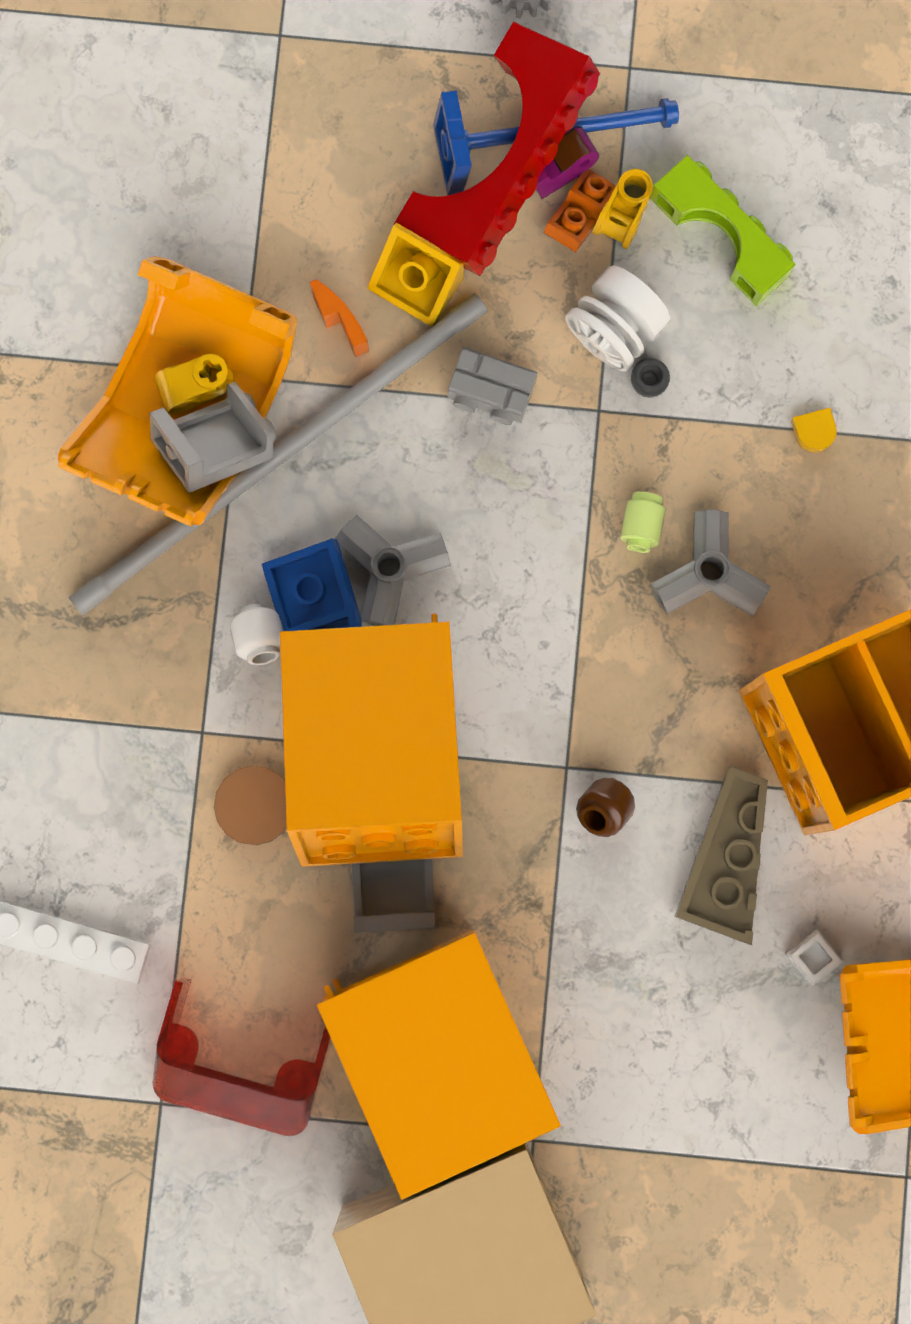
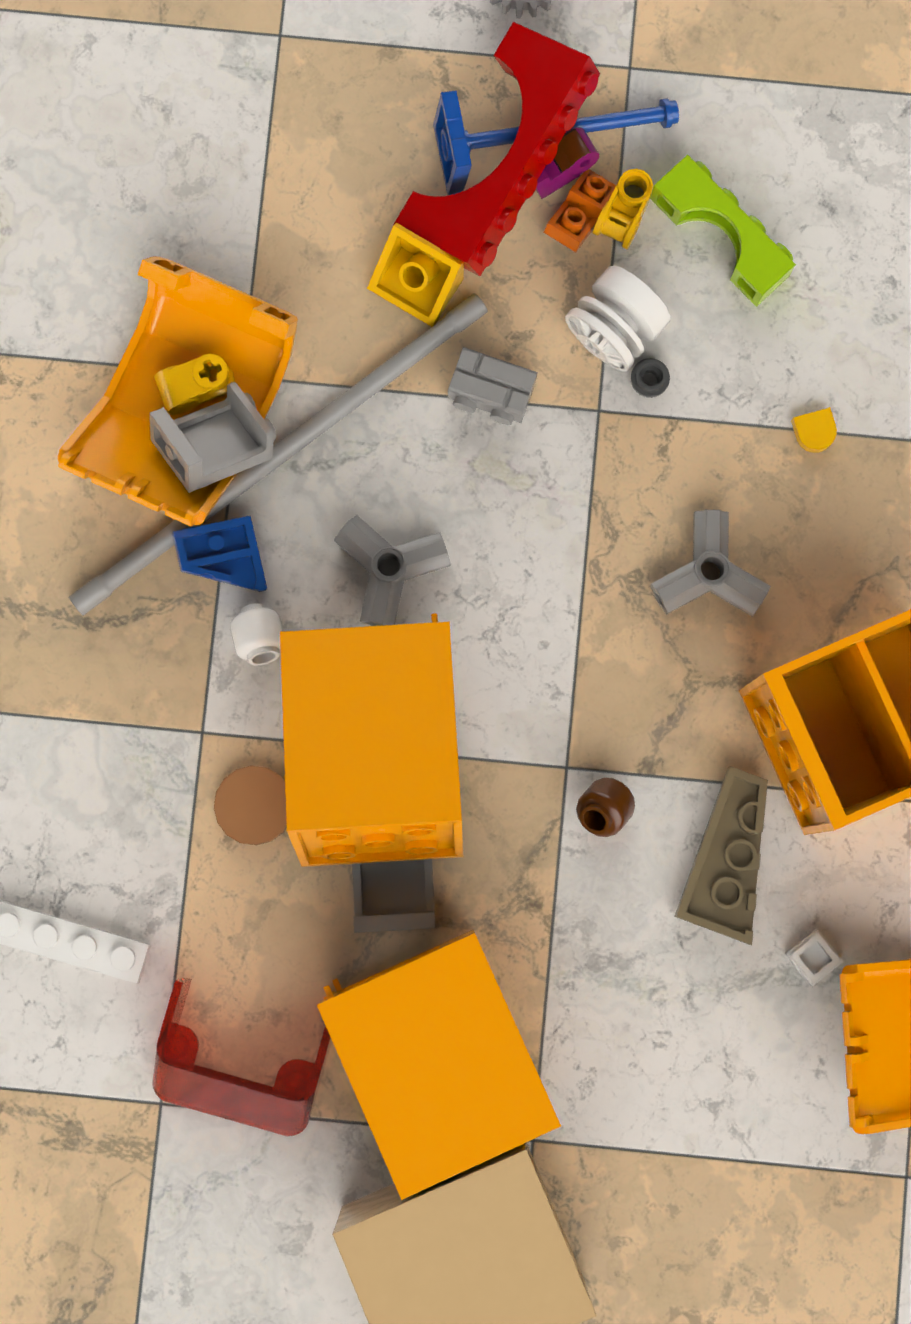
blue plate [261,538,362,631] -> none
orange slope [309,279,369,357] -> none
yellowish green brick [620,492,666,553] -> none
none -> blue wing [172,515,267,592]

